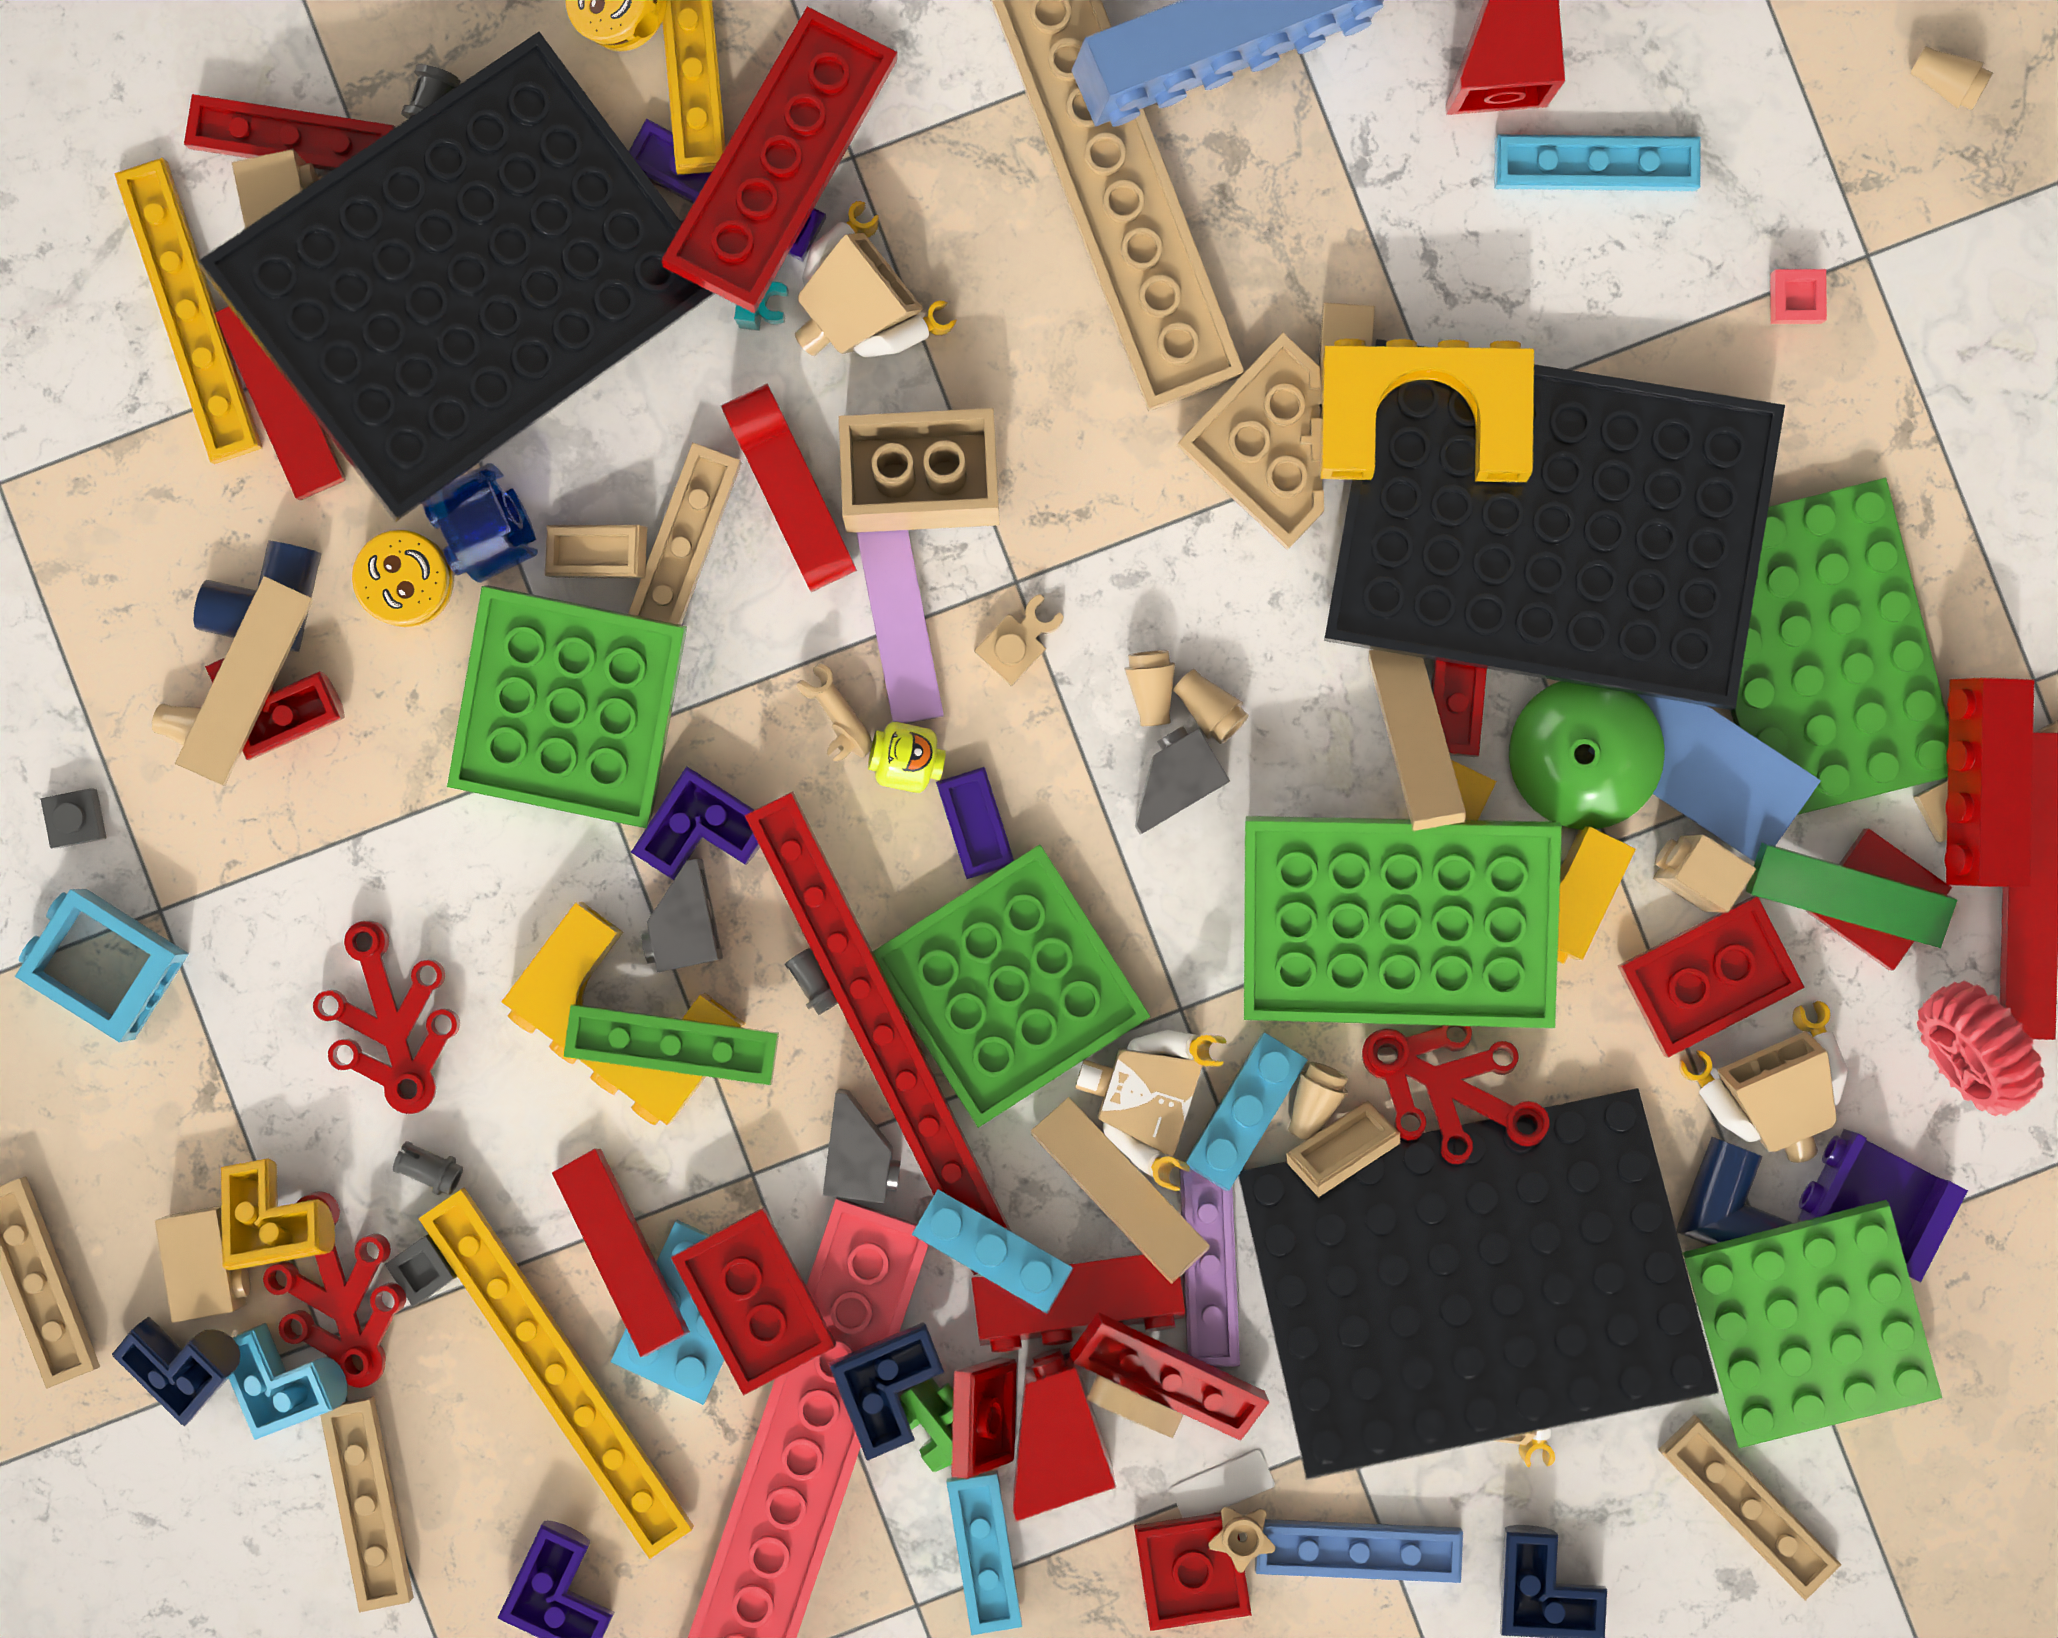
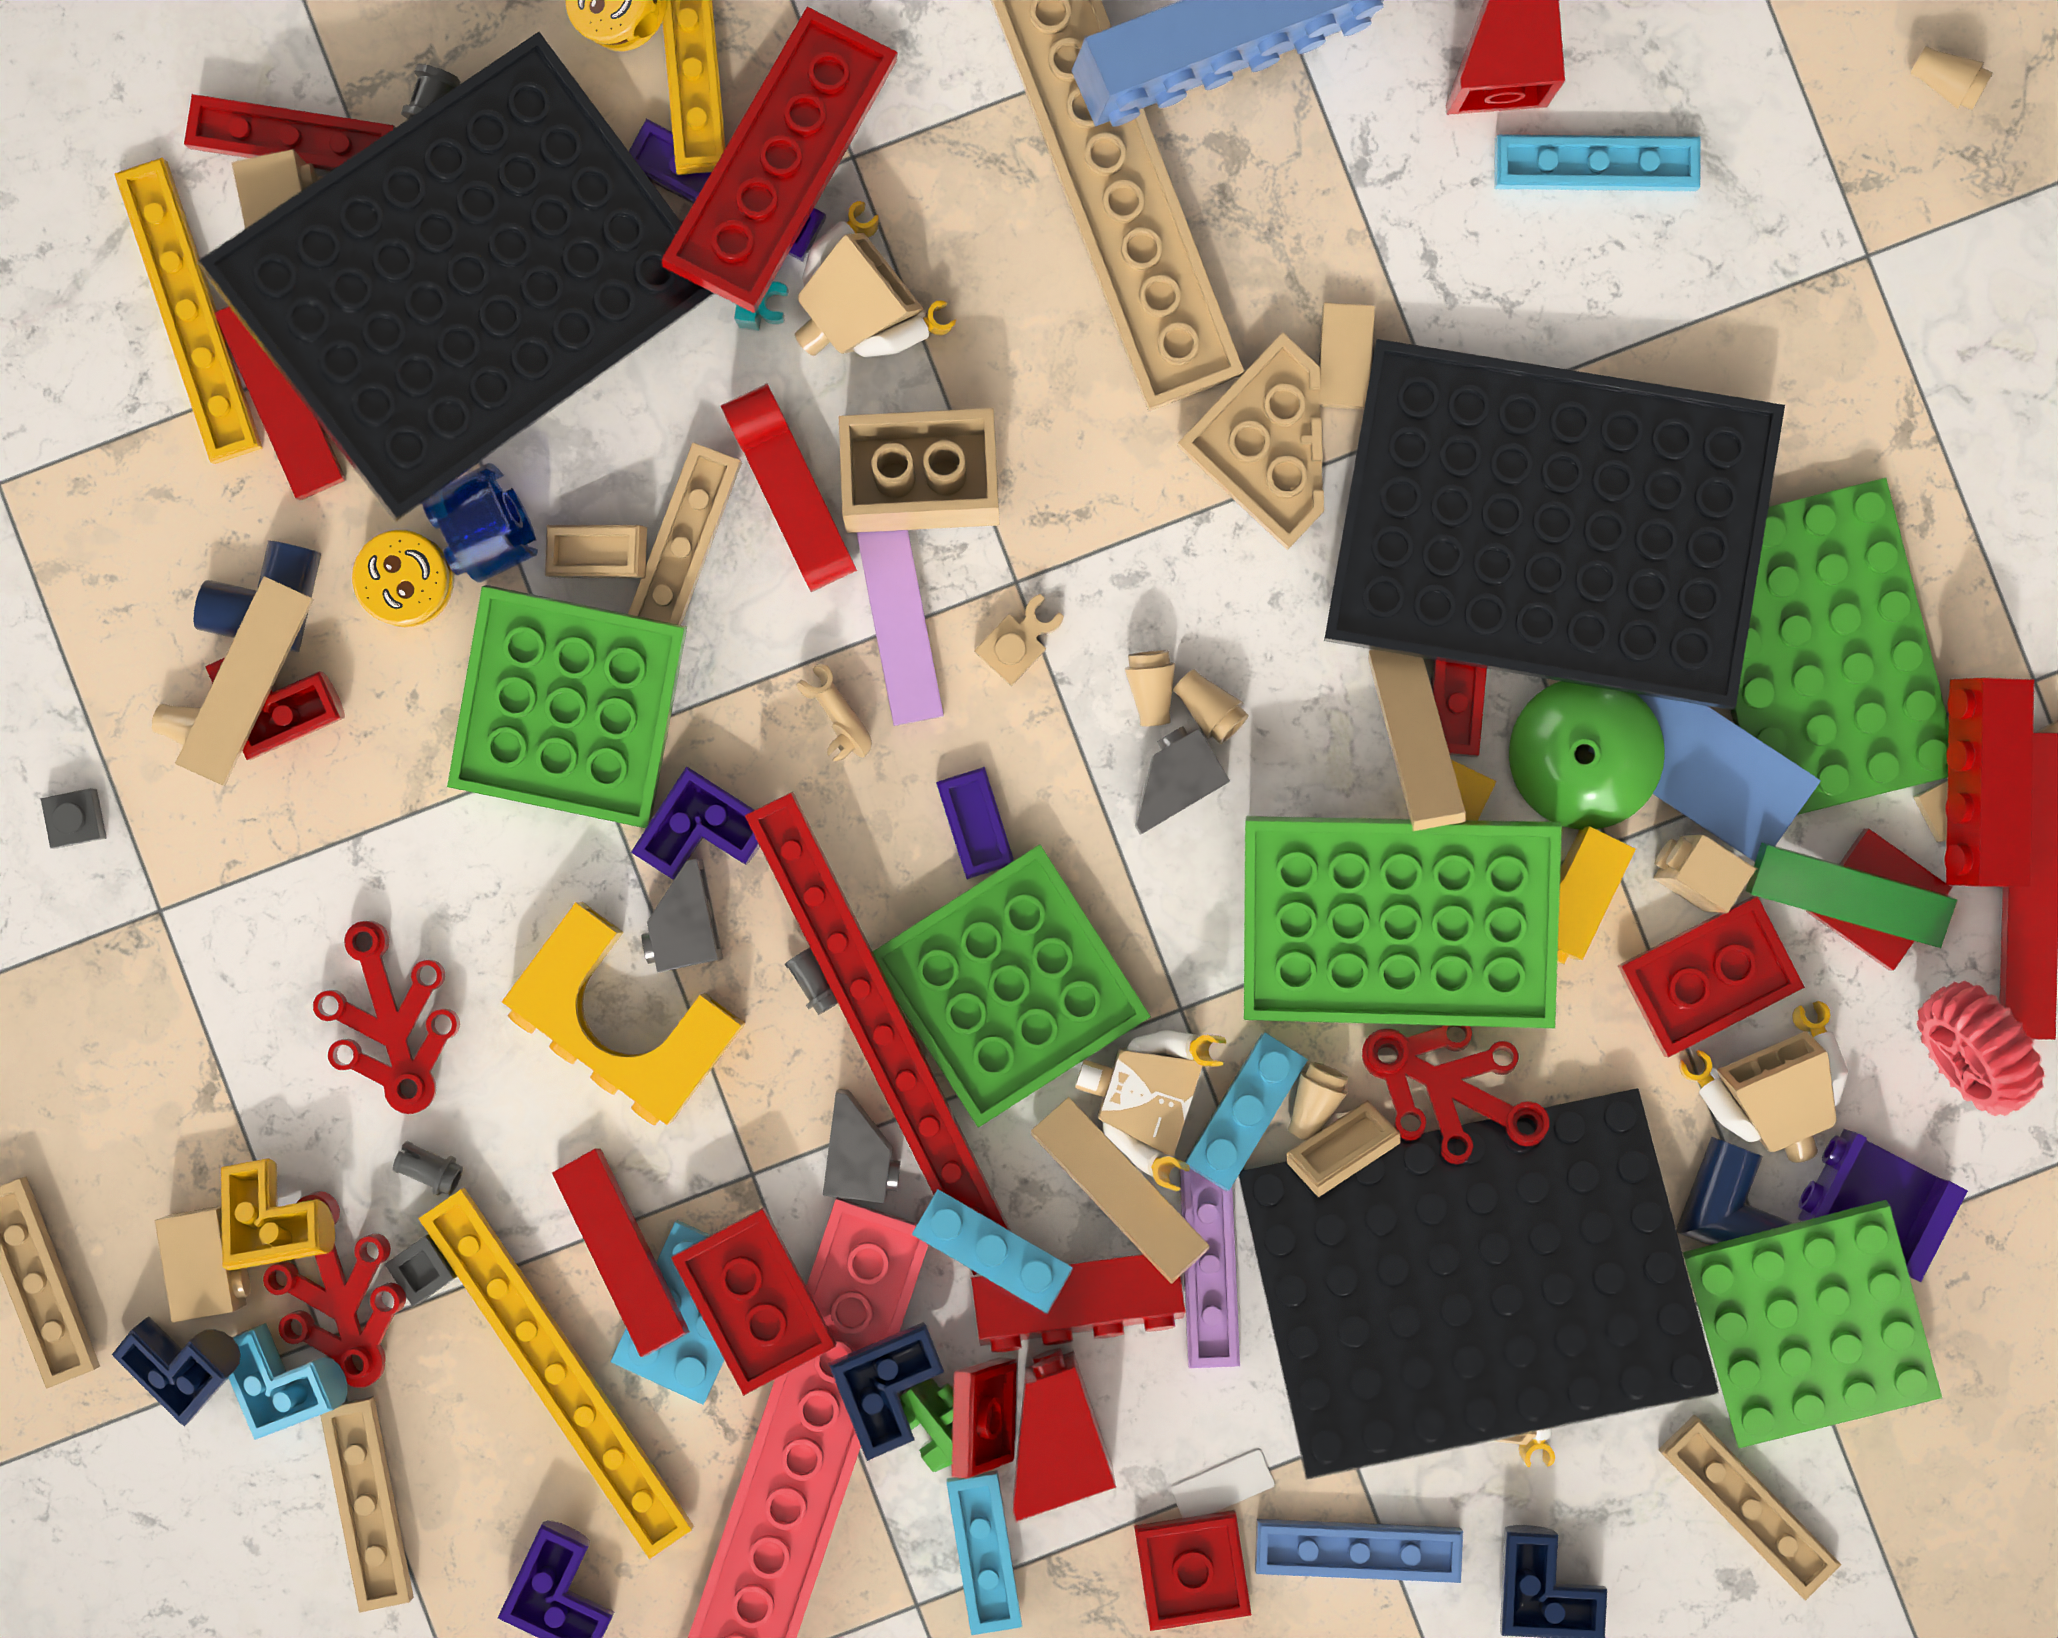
medium azure window [15,889,189,1043] -> none
bright green plate [563,1004,779,1085] -> none
neon yellow head [868,722,946,793] -> none
red plate [1070,1312,1270,1441] -> none
tan beam [1087,1375,1183,1438] -> none
tan plate [1208,1507,1275,1573] -> none
yellow arch [1320,338,1534,482] -> none
coral plate [1770,269,1827,324] -> none

